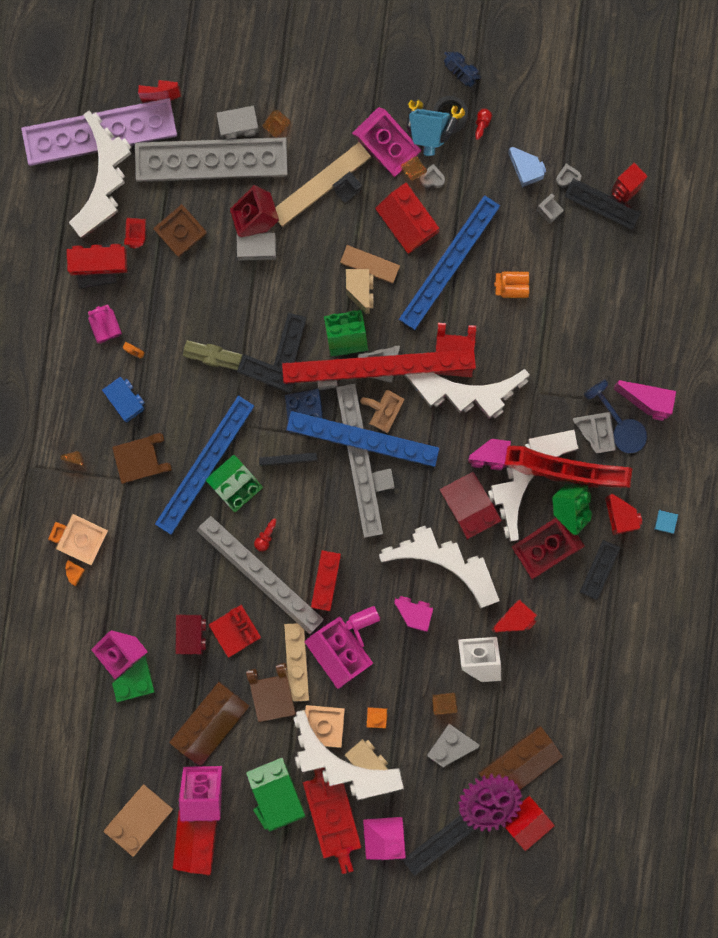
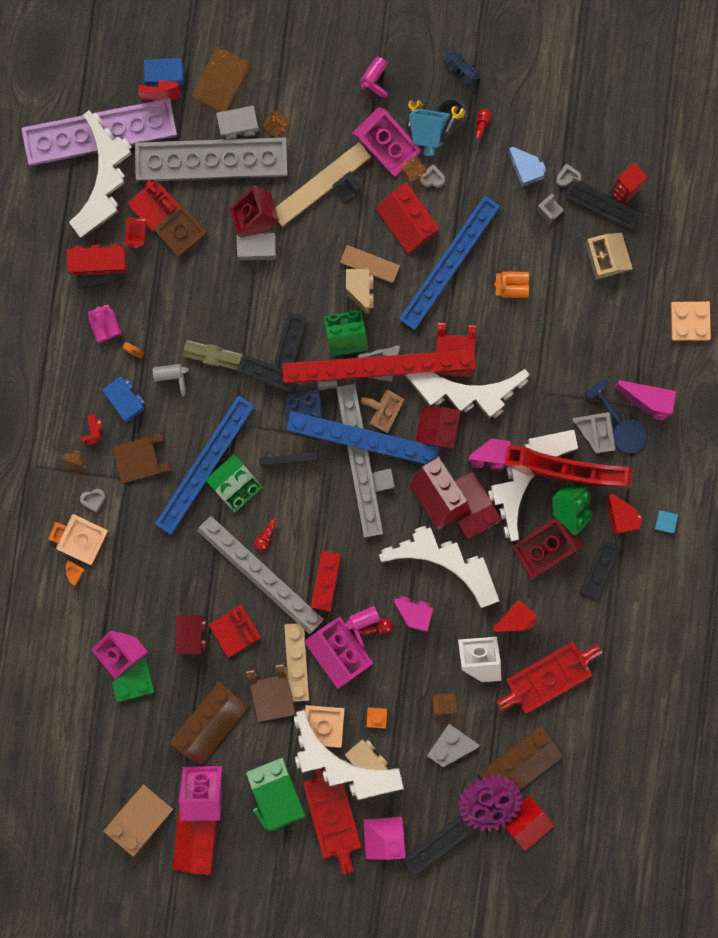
none -> light grey tile [80,489,106,513]
none -> red bracket [81,415,103,445]
none -> red hinge [127,181,180,231]
none -> blue brick [144,58,184,87]
none -> light grey piece [153,364,189,397]
none -> clear orange tile [191,47,251,112]
none -> red bar [358,618,393,635]
none -> dark pink piece [361,56,389,98]
none -> dark red slope [409,457,471,530]
none -> dark red slope [415,406,461,450]
none -> red plate [496,642,603,714]
none -> tan slope [585,233,633,280]
none -> light nougat plate [671,302,711,341]

